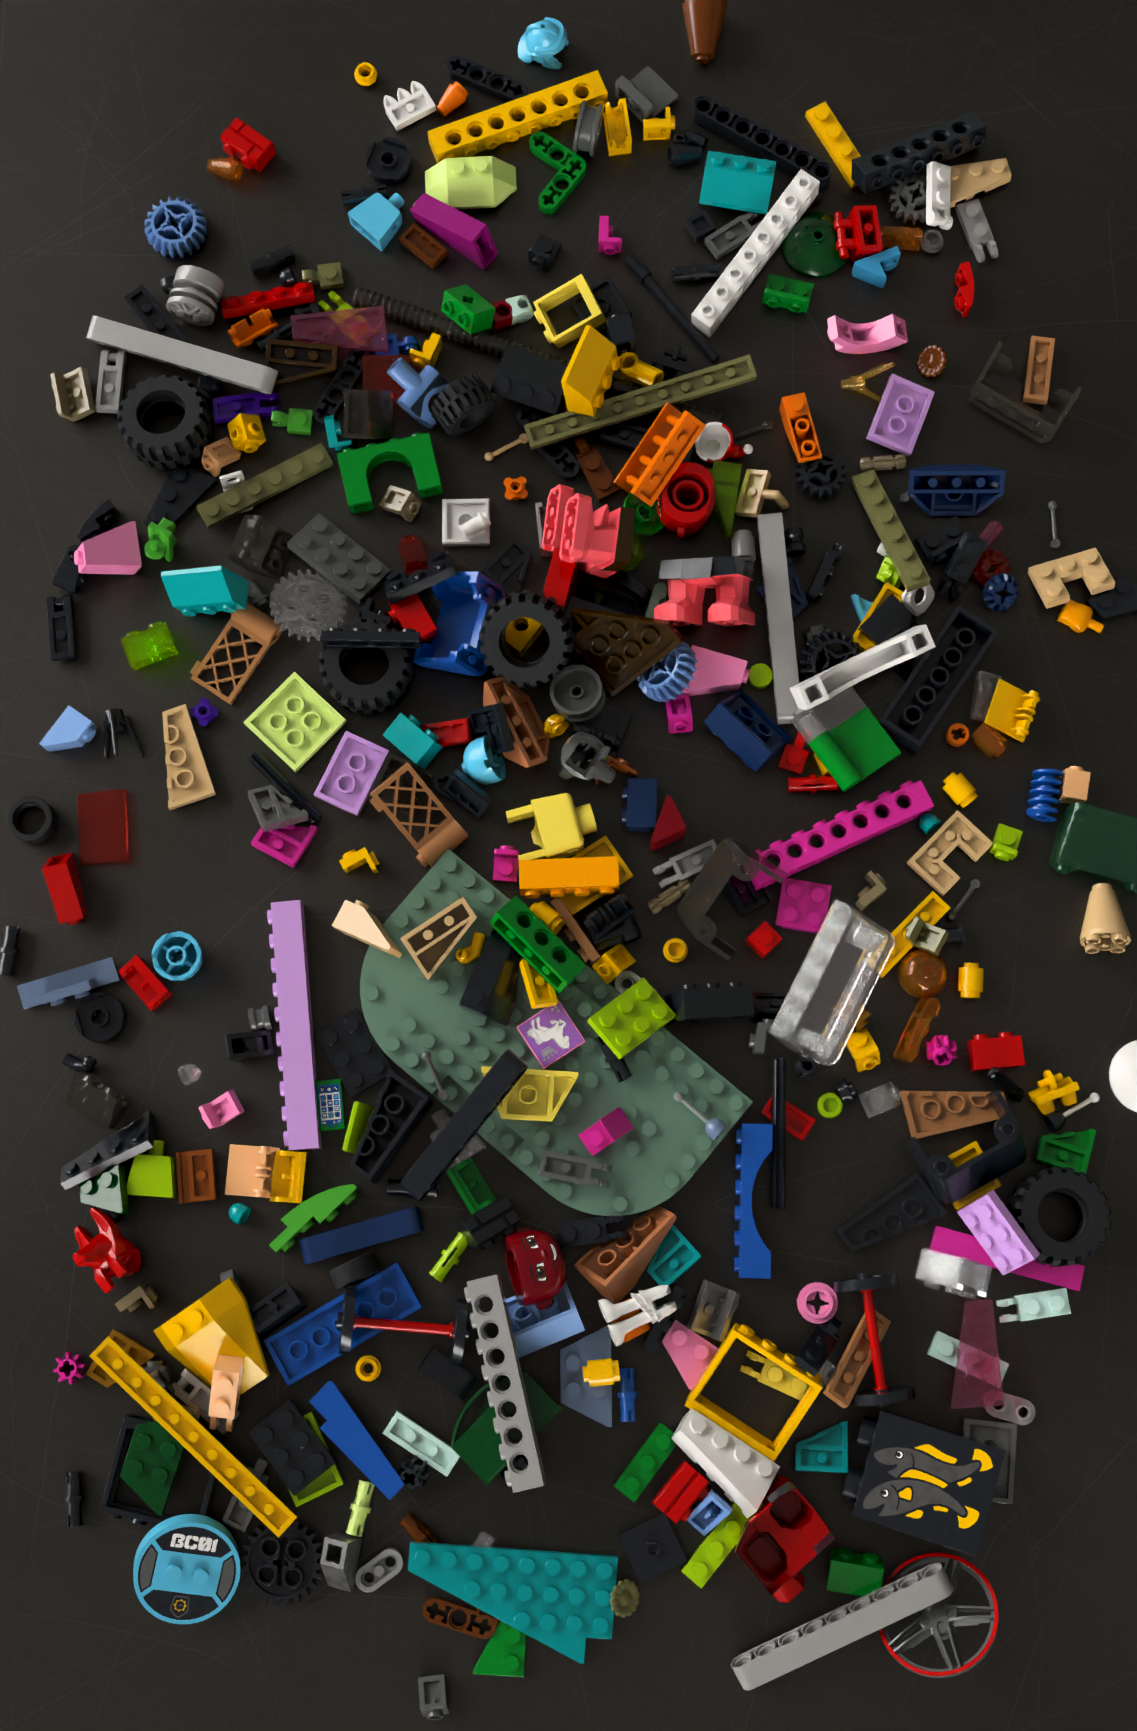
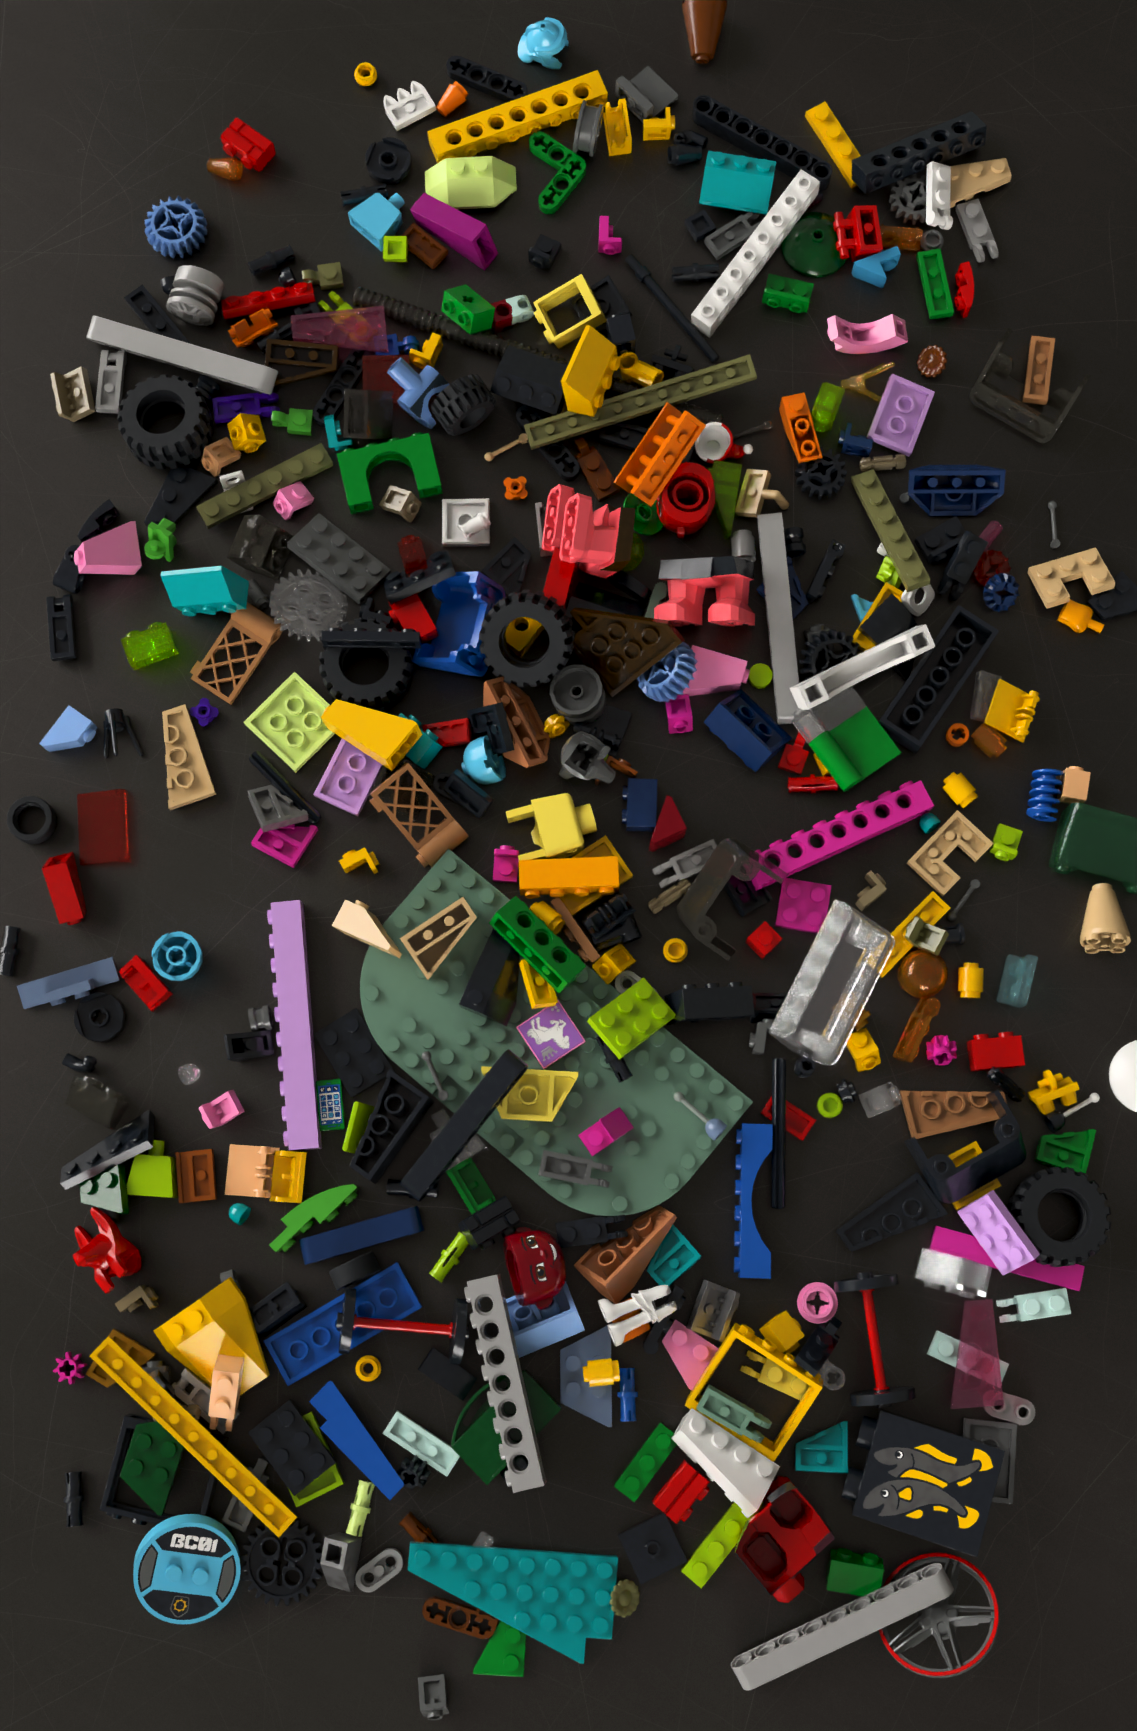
yellow arm [456,932,486,964] -> none
medium blue slope [687,1487,733,1536] -> none
medium nougat plate [823,1310,891,1408] -> none
none -> bright pink bracket [273,481,314,521]
none -> yellow slope [321,699,423,771]
none -> lime tile [383,236,408,262]
none -> sand green hinge [696,1385,772,1443]
none -> yellow brick [759,1311,805,1353]
none -> clear neon green brick [811,382,845,432]
none -> dark blue bracket [838,422,873,458]
none -> green plate [916,249,954,320]
none -> clear light blue bracket [996,954,1038,1008]

